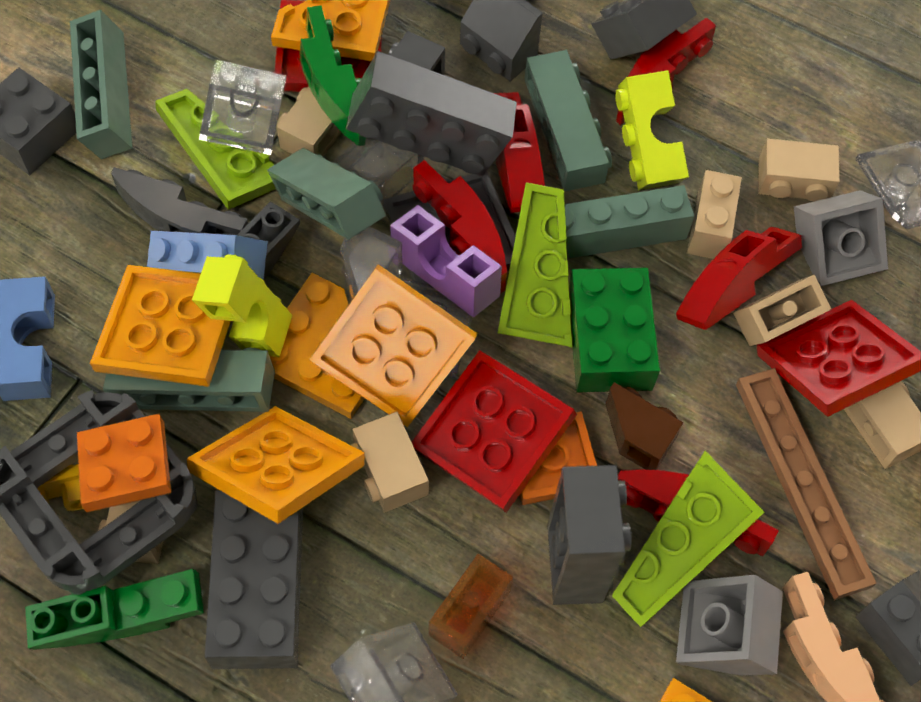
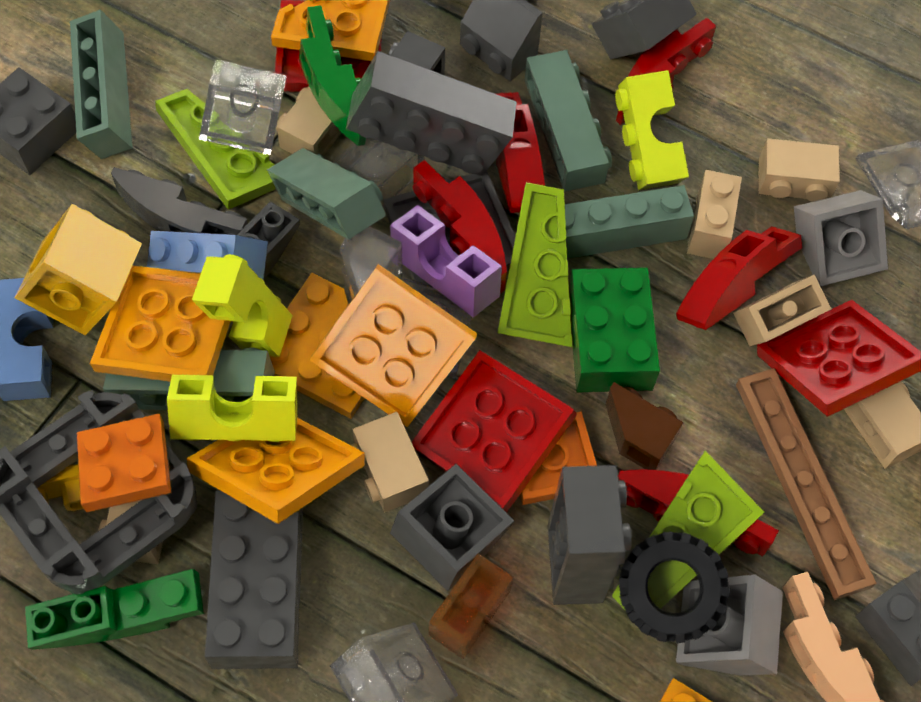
none -> yellow brick [15,204,142,335]
none -> neon yellow arch [167,375,297,442]
none -> dark grey slope [390,464,514,592]
none -> black tyre [619,532,730,643]

